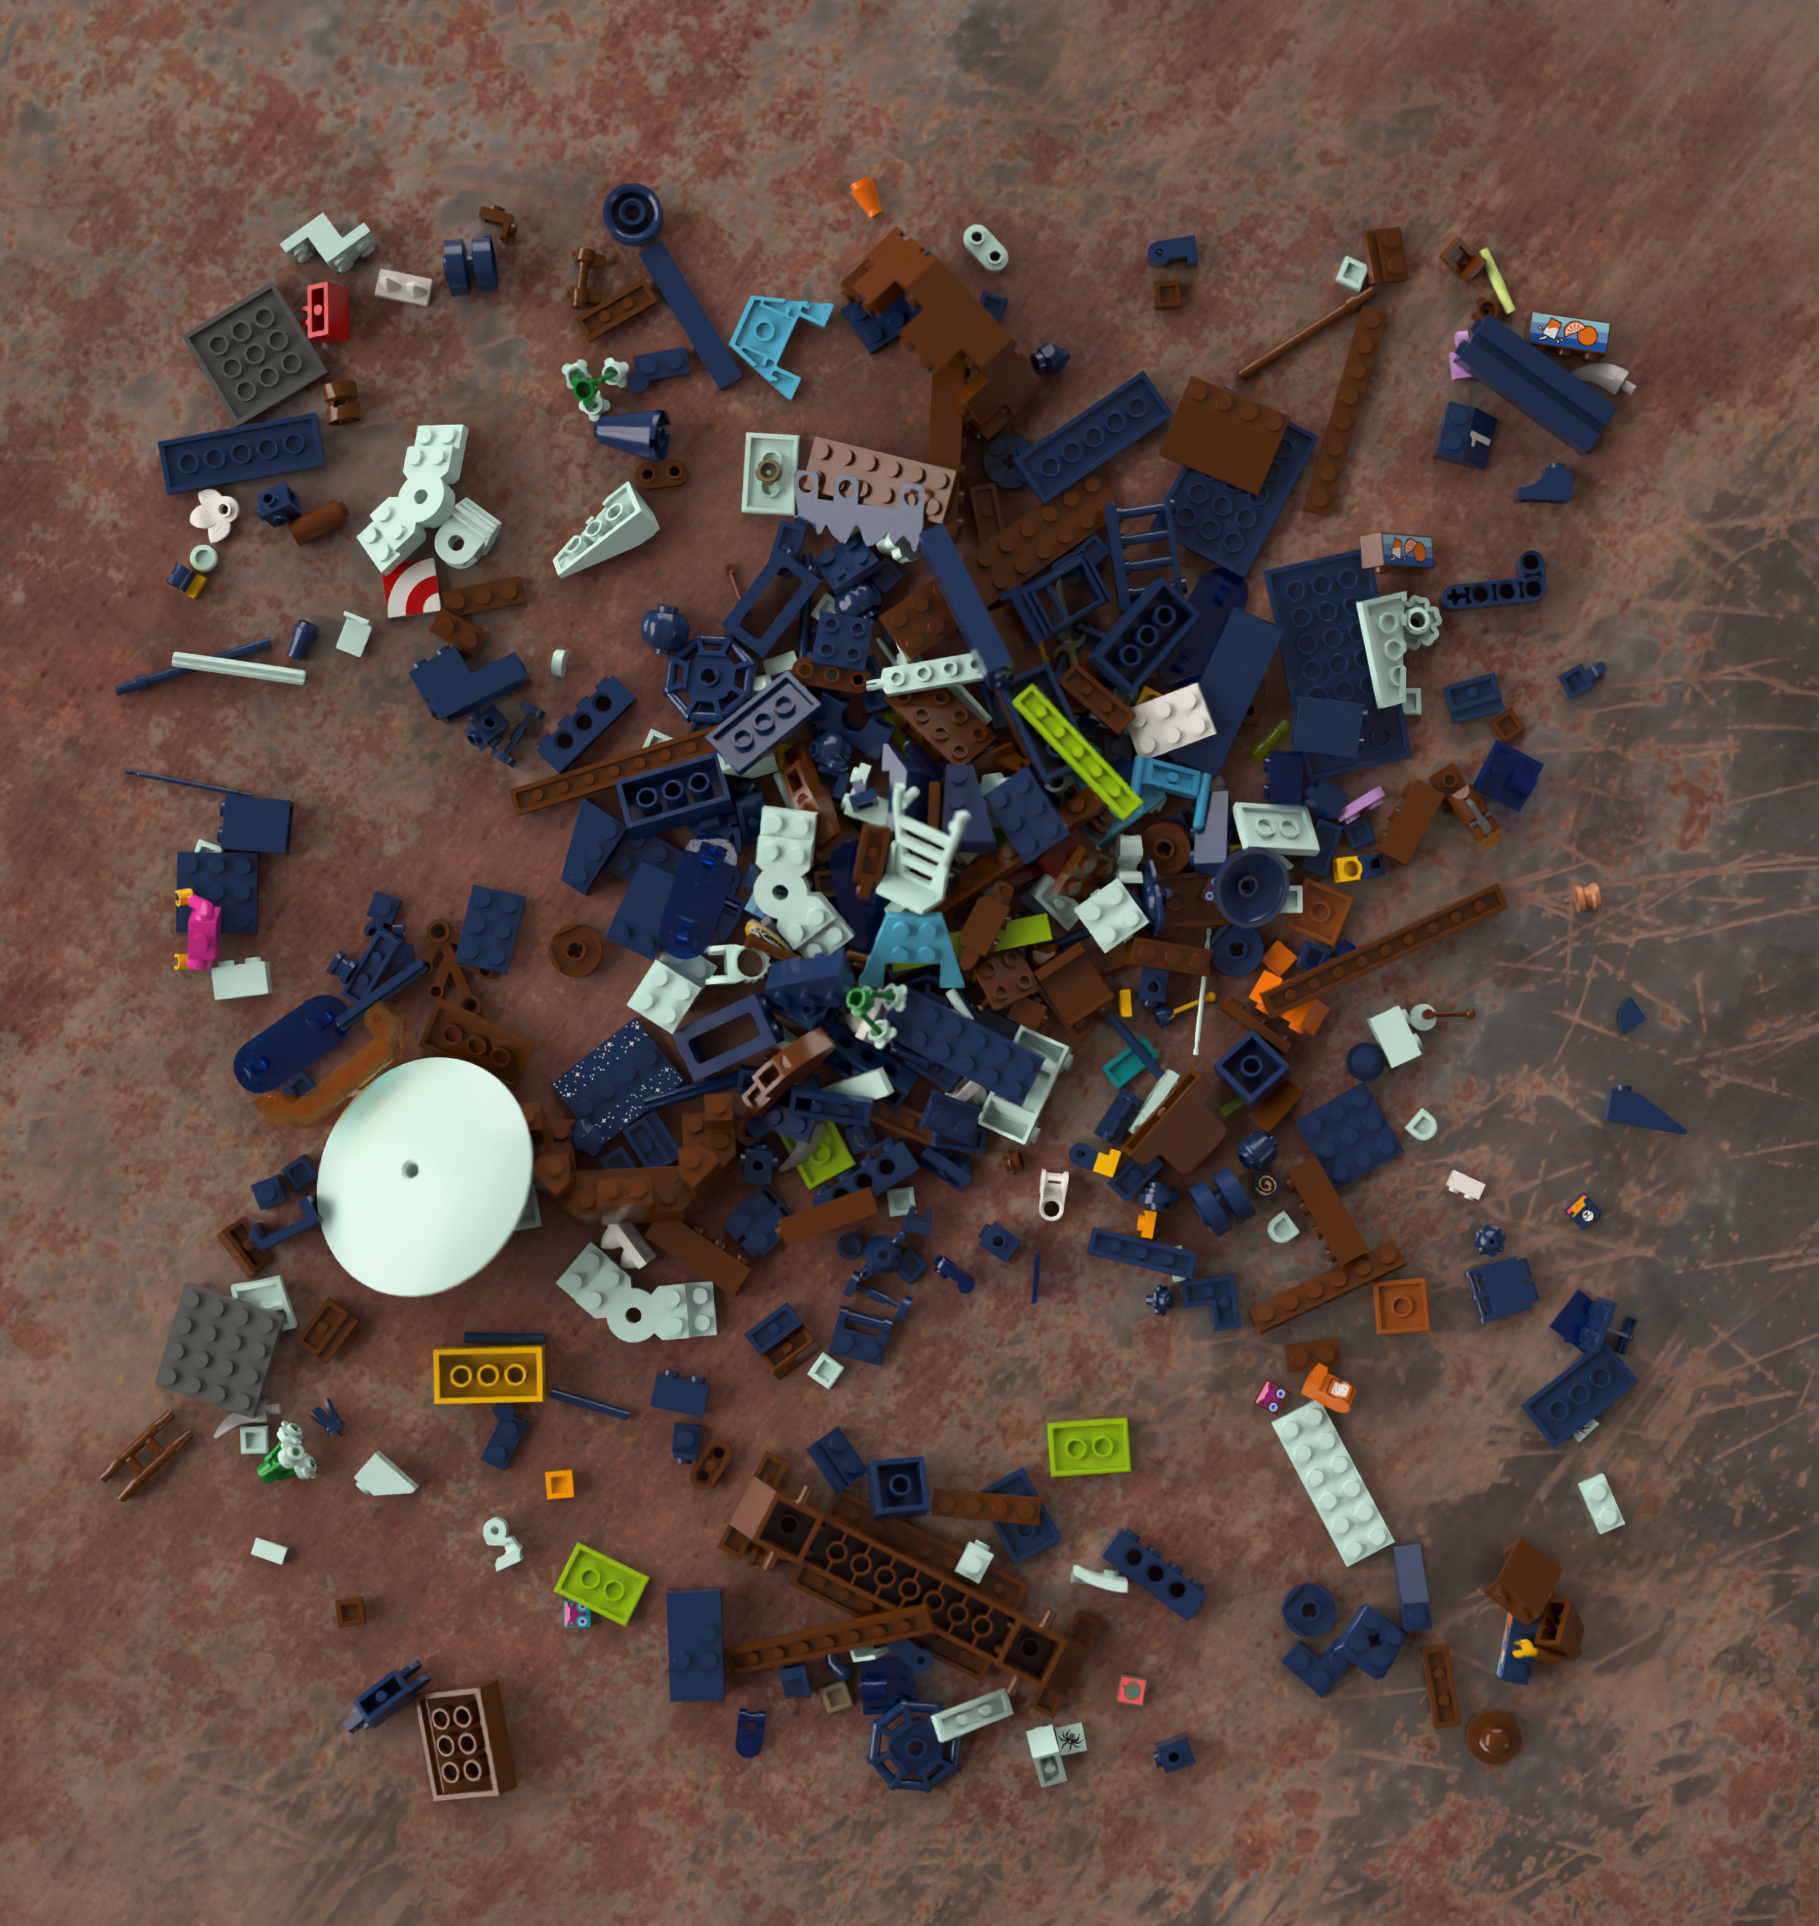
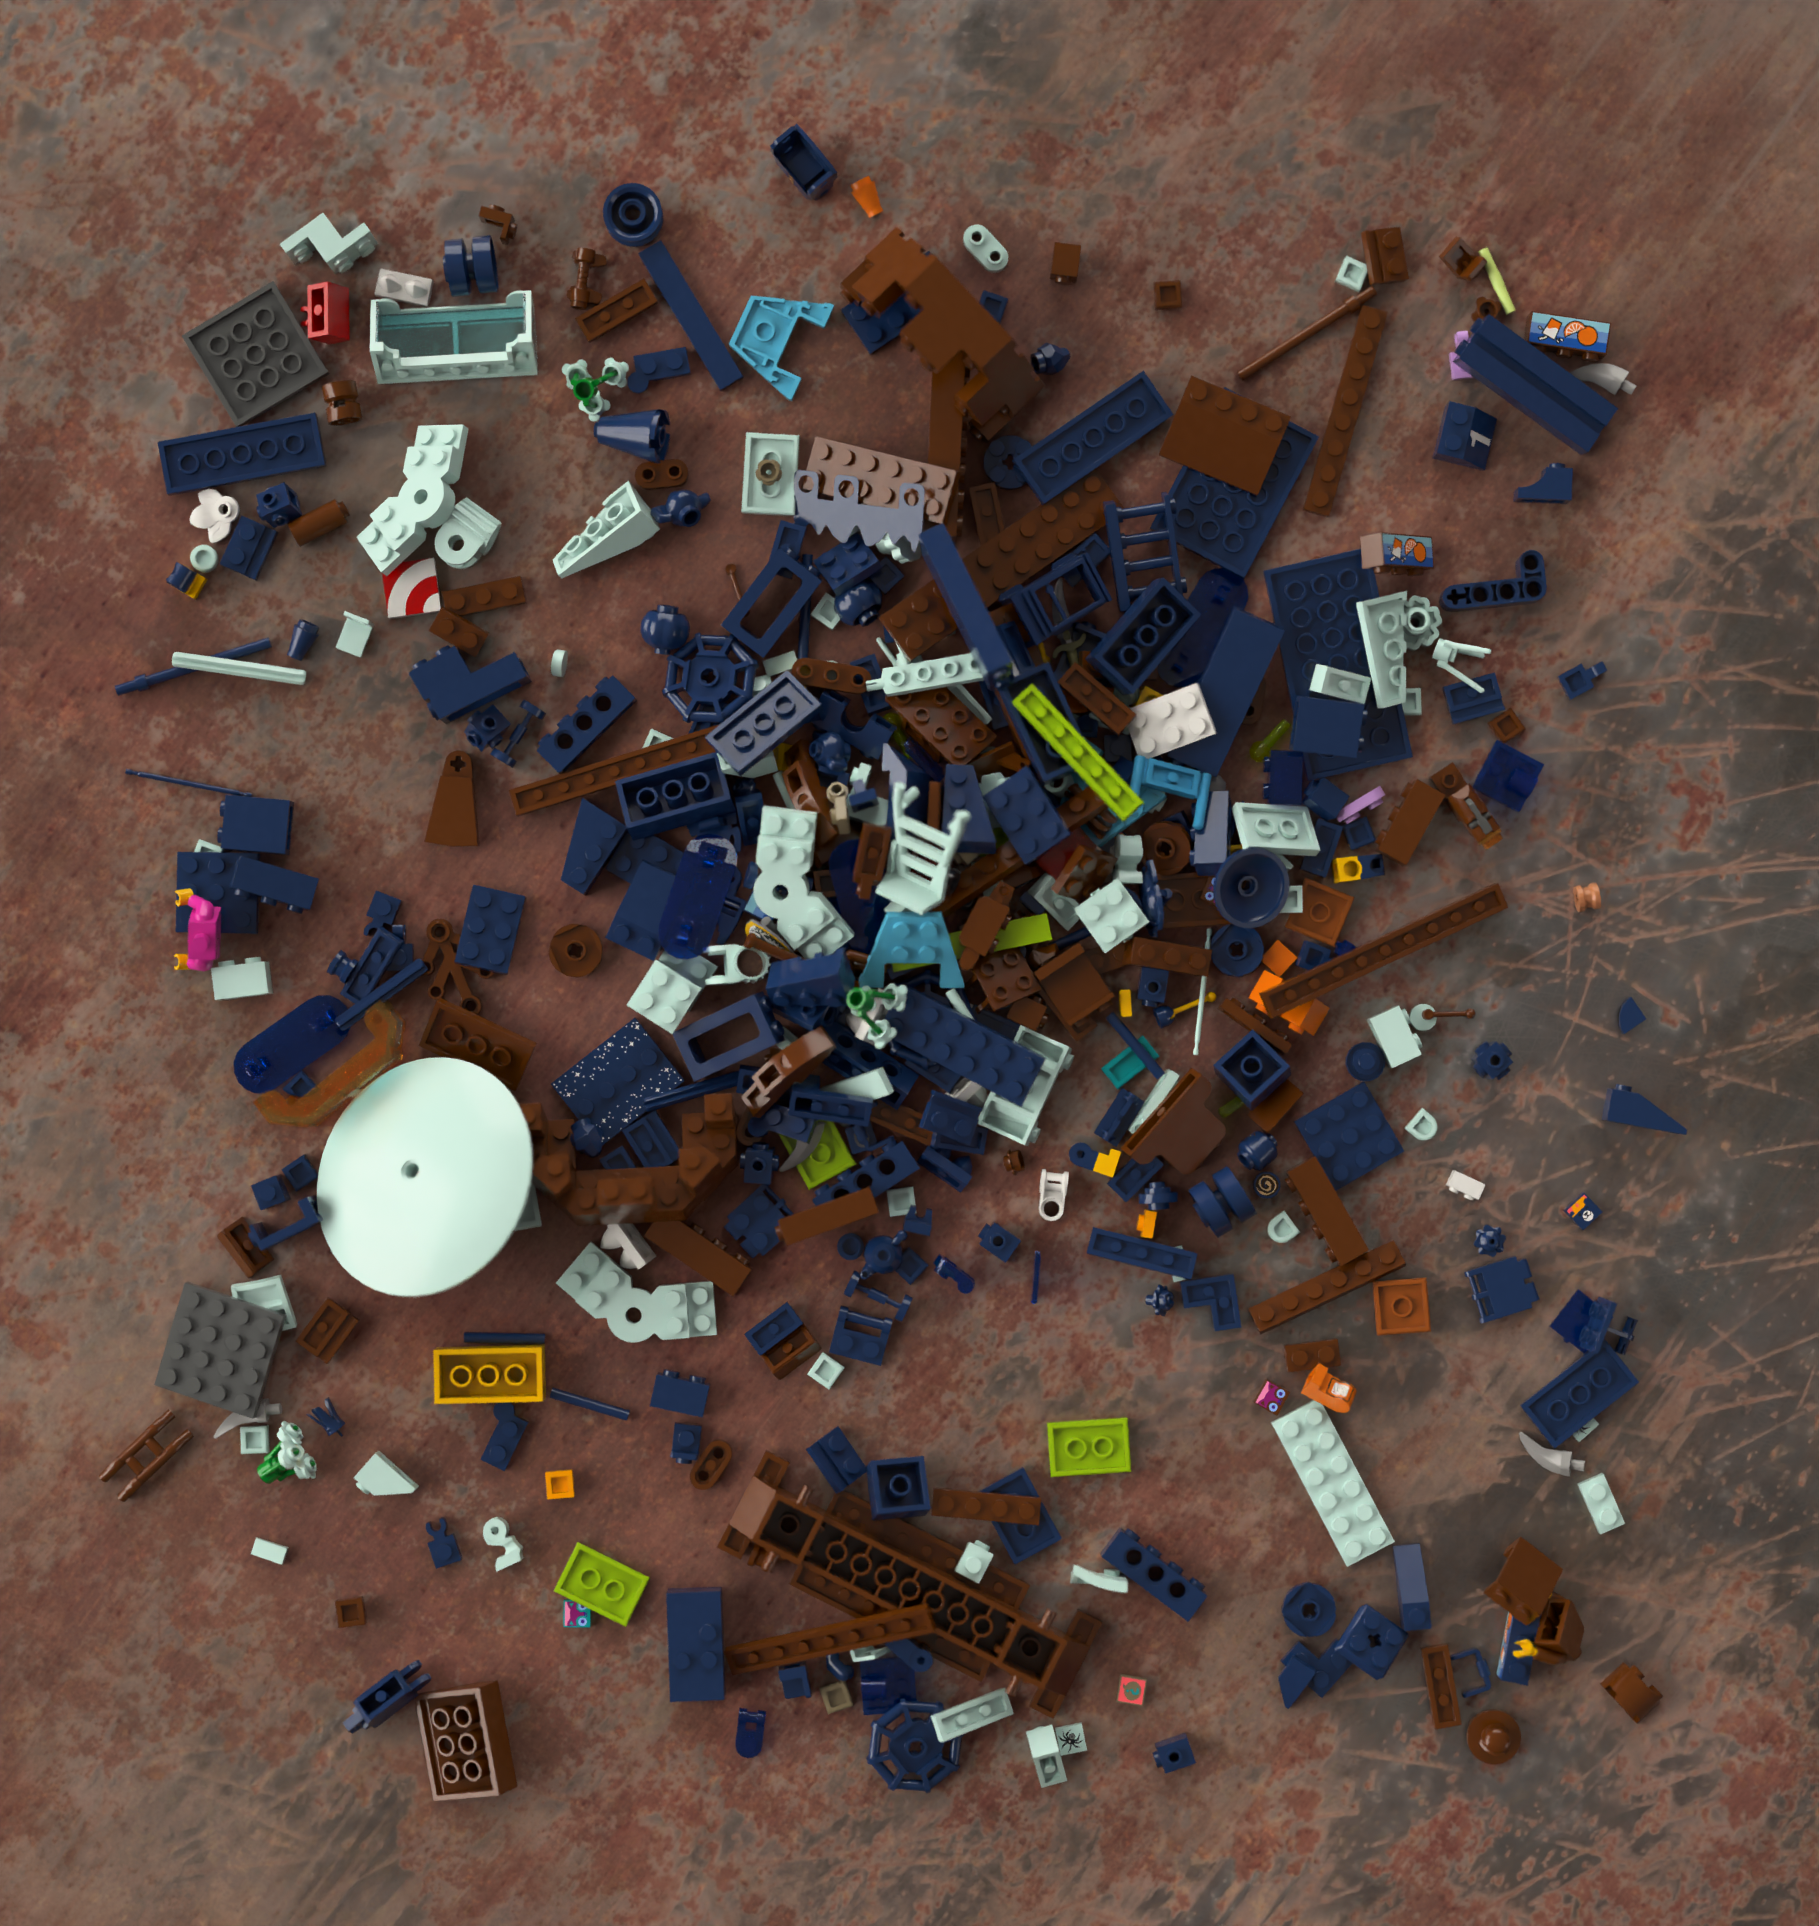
dark blue plate [806,611,874,672] -> none
dark blue leg [1147,235,1199,269] -> none
none -> dark blue plate [220,515,278,581]
none -> dark blue brick [229,856,319,914]
none -> windscreen [370,290,538,384]
none -> reddish brown piece [424,750,480,847]
none -> dark blue plate [426,1517,463,1569]
none -> dark blue piece [650,489,711,527]
none -> dark blue piece [770,124,838,201]
none -> dark tan plate [827,782,850,835]
none -> dark blue tile [996,621,1035,677]
none -> reddish brown brick [1050,242,1081,285]
none -> dark blue slope [1278,1655,1316,1709]
none -> light aqua plate [1309,664,1371,704]
none -> light aqua plant [1432,638,1491,693]
none -> dark blue piece [1450,1648,1491,1698]
none -> dark blue brick [1471,1041,1513,1080]
none -> light grey bar [1519,1432,1586,1476]
none -> reddish brown cylinder [1600,1662,1663,1724]

